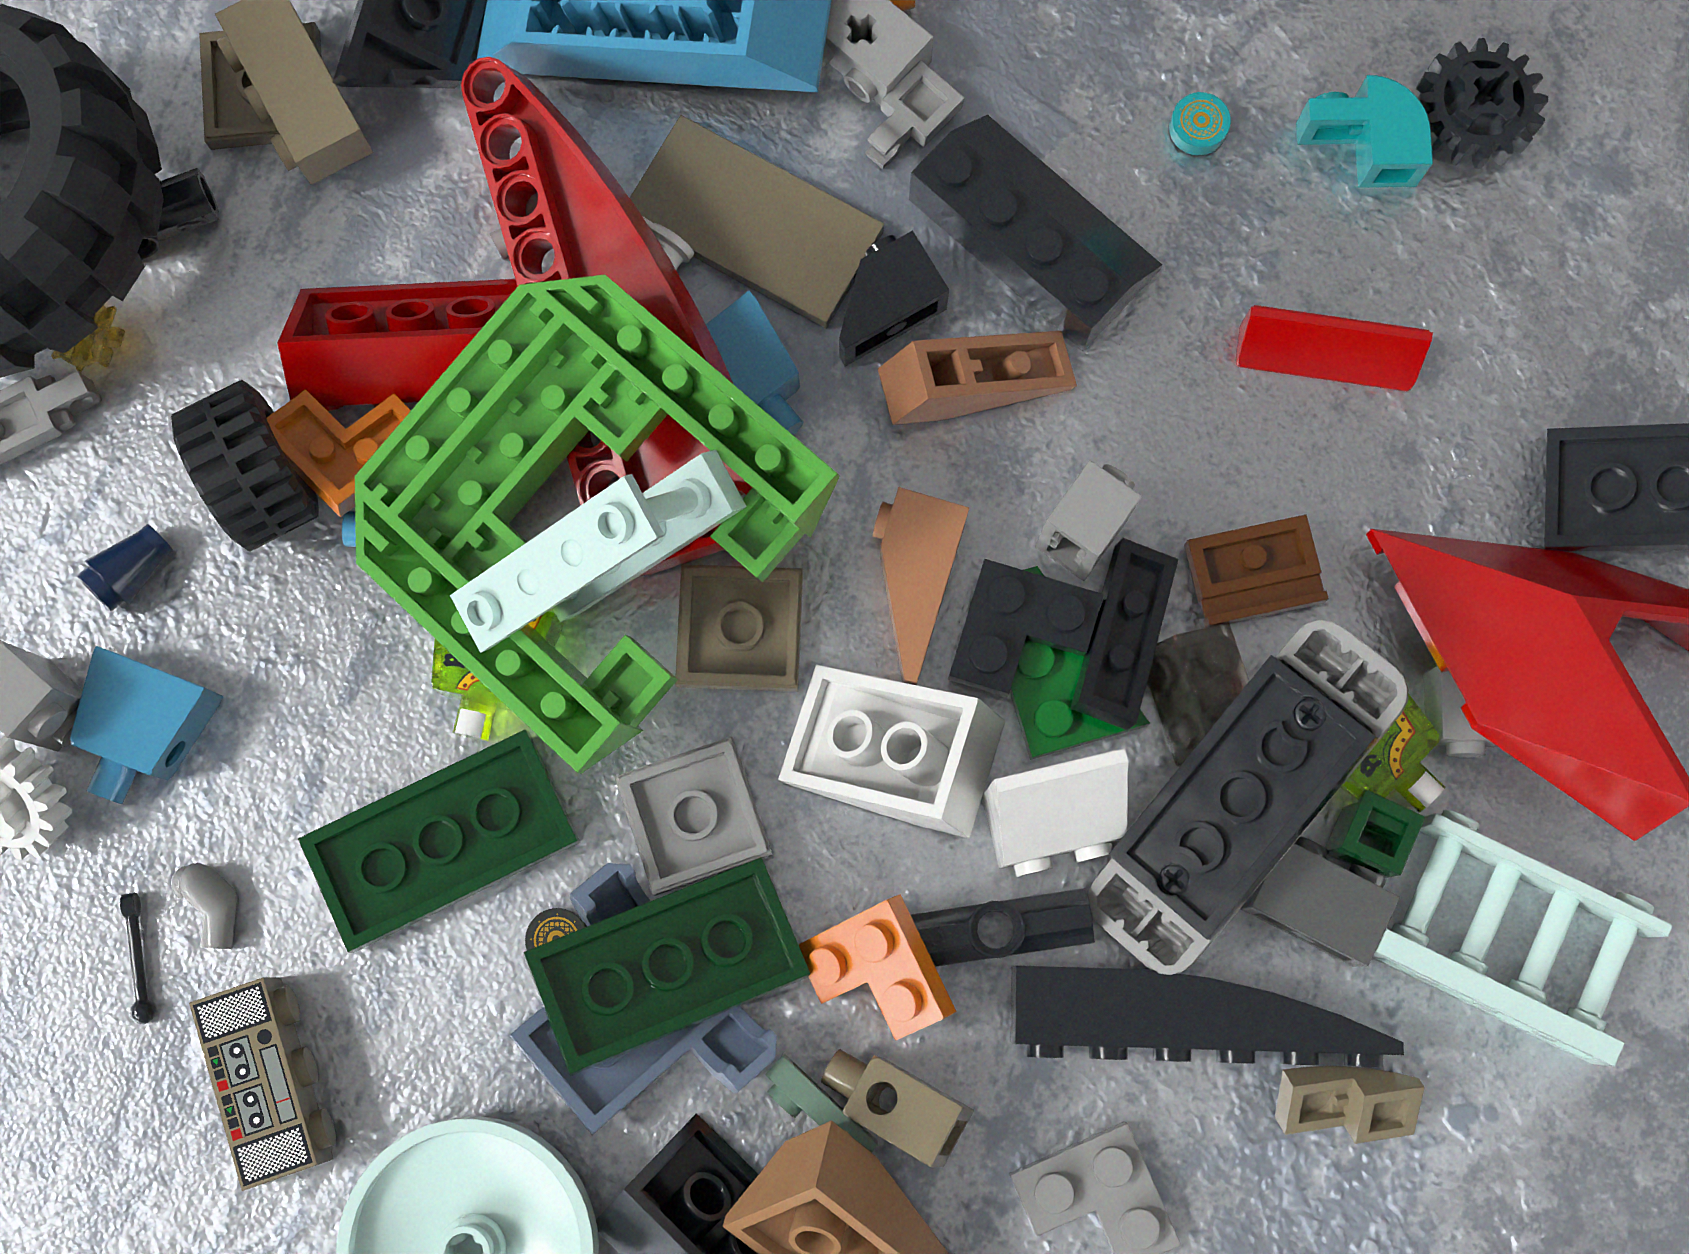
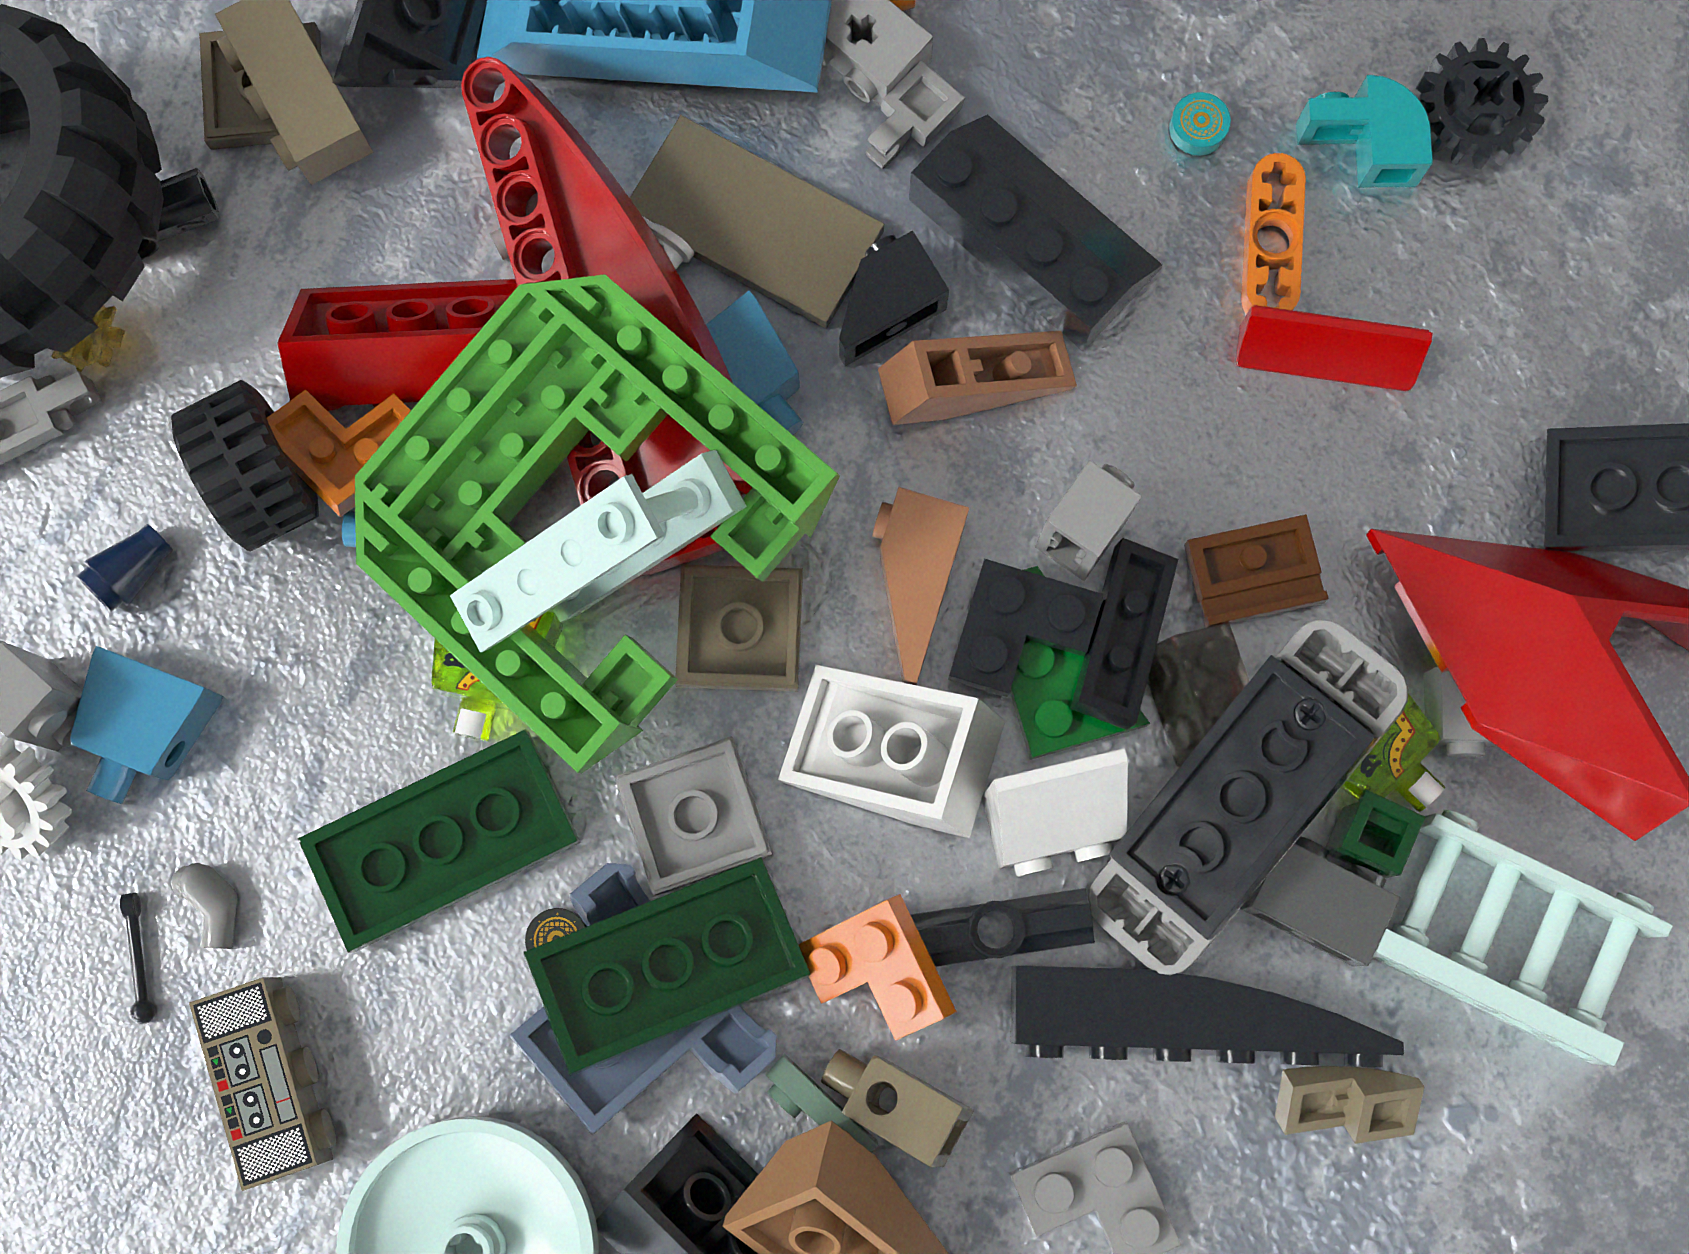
none -> orange beam [1241,153,1306,314]

